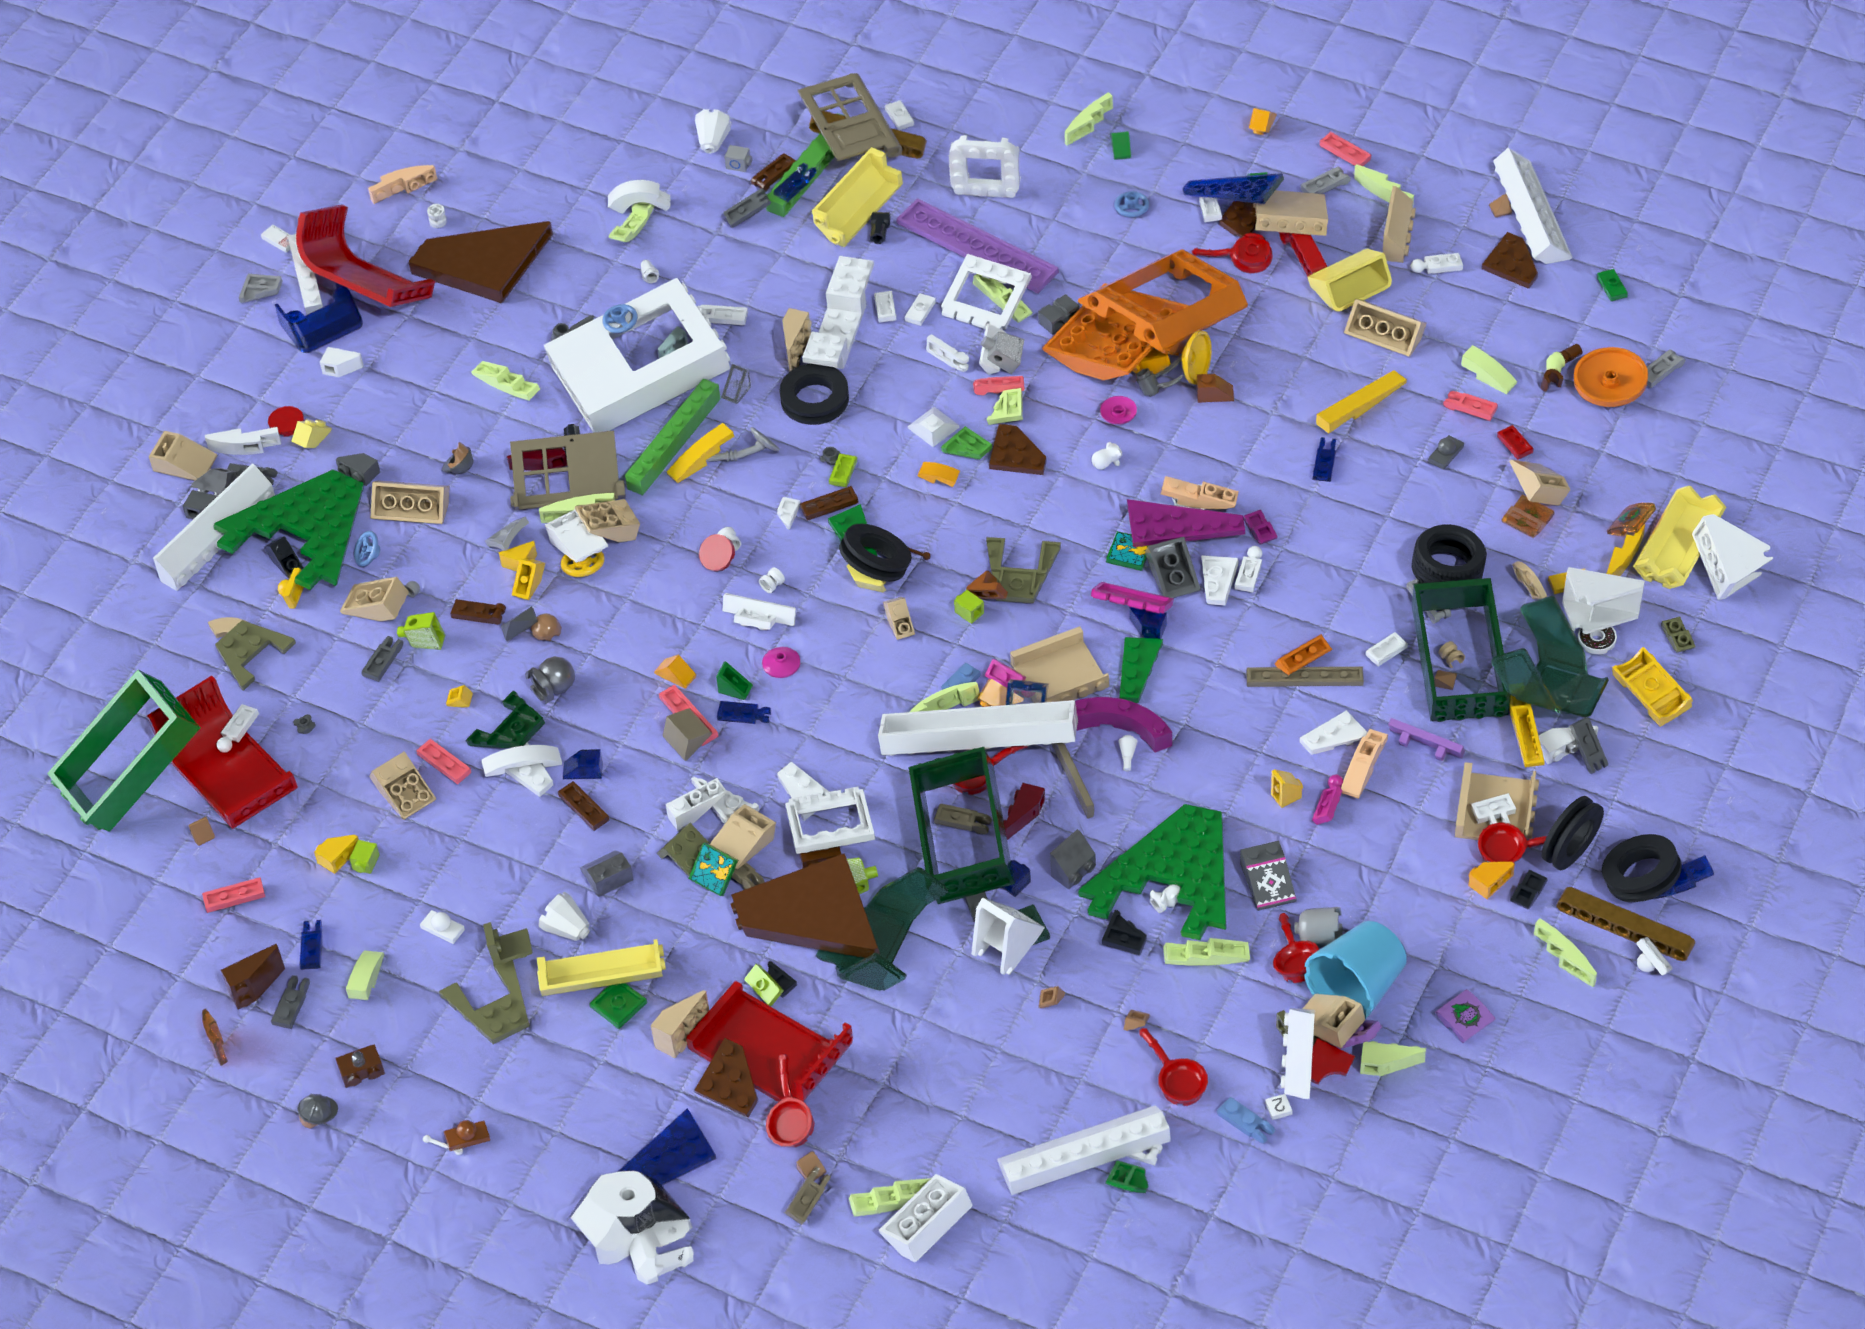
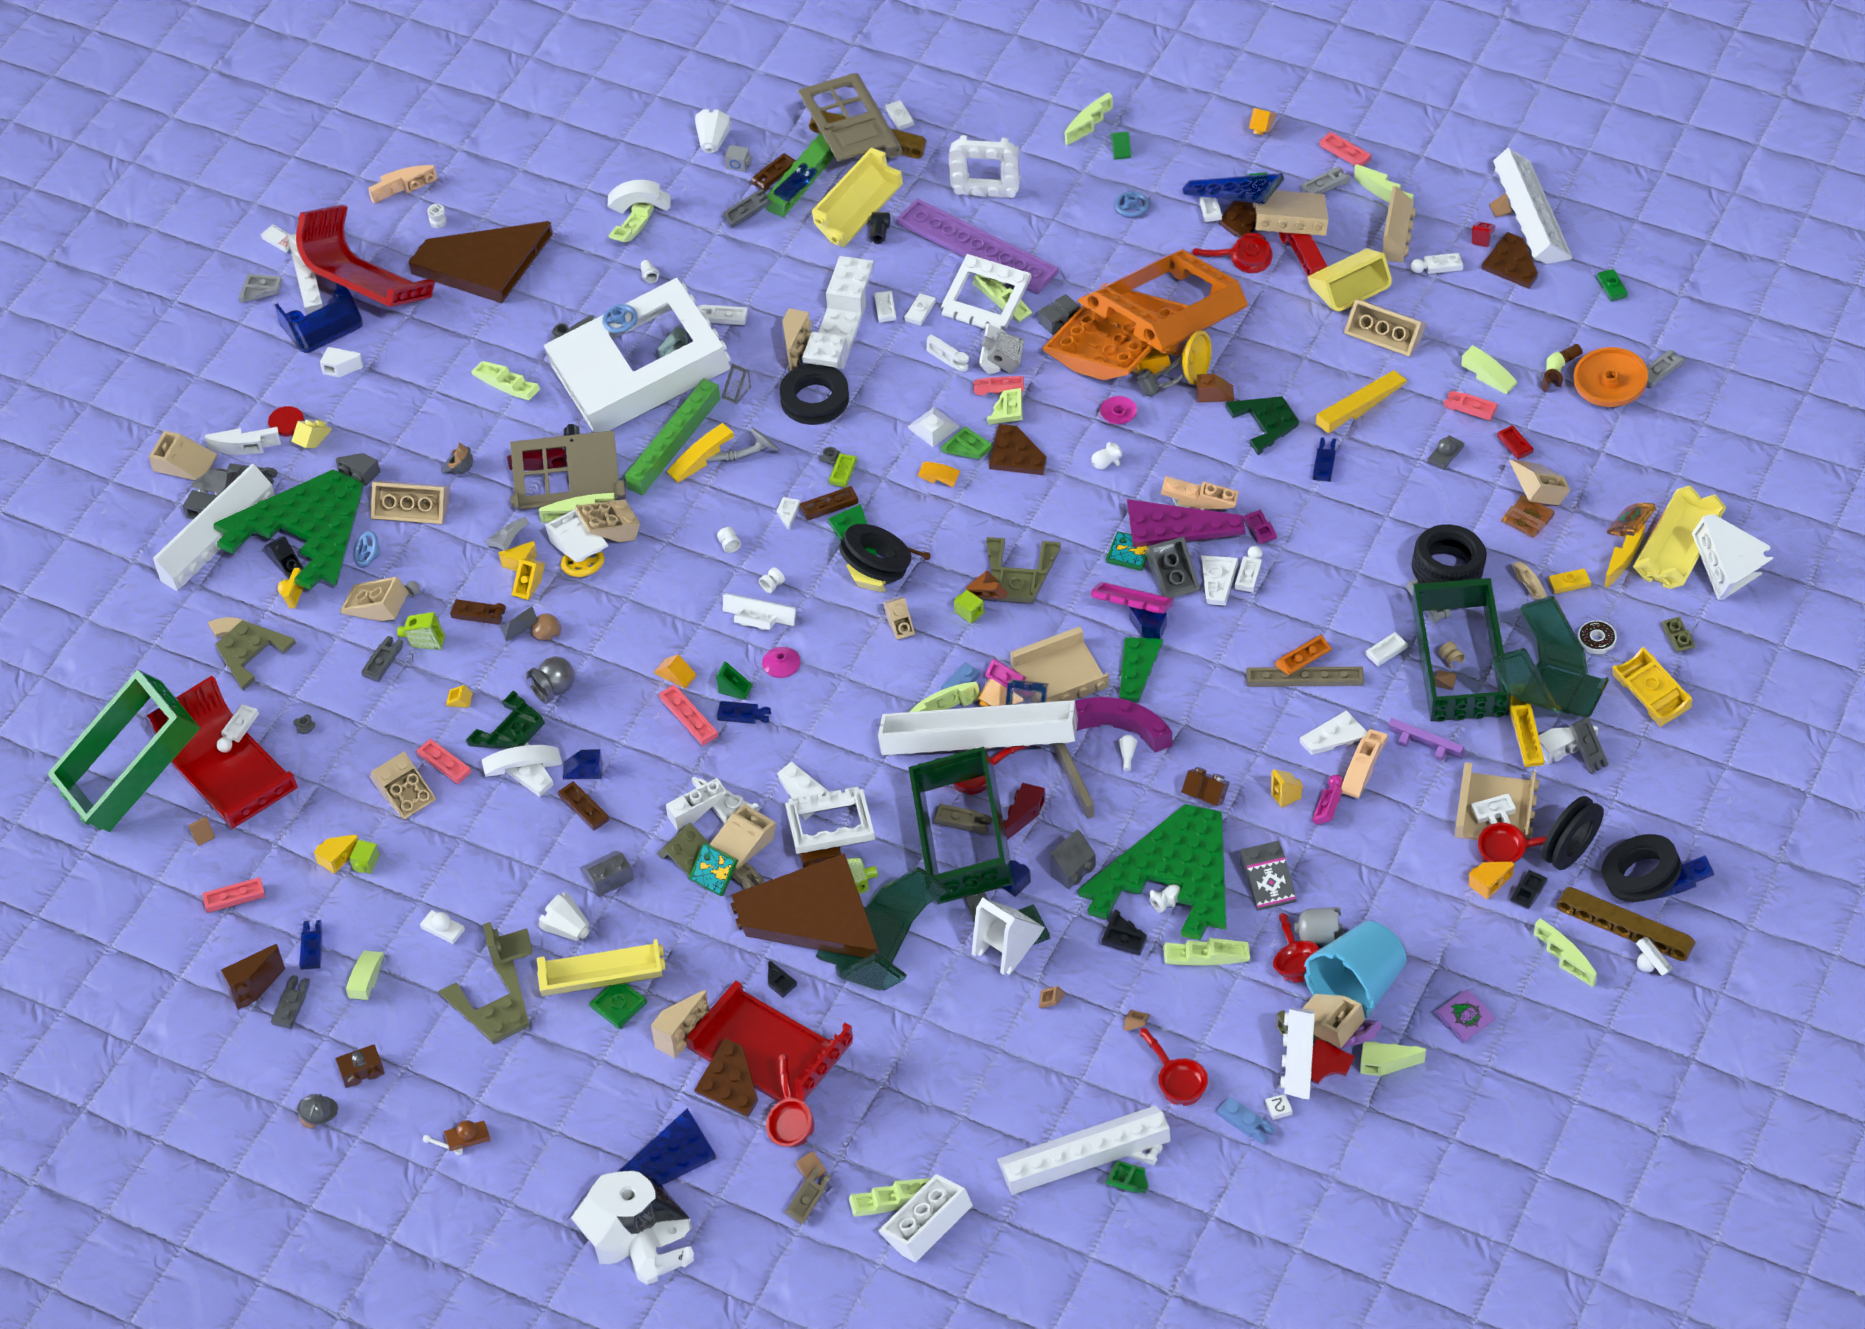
clear orange slope [202,1009,228,1066] -> none
dark tan slope [663,708,713,761] -> none
tile [699,534,735,572] -> none
plate [744,964,784,1006] -> none
white ladder [1562,567,1645,634] -> none
none -> reddish brown piece [1181,767,1230,806]
none -> dark green wing [1225,396,1299,455]
none -> red slope [1472,221,1496,247]

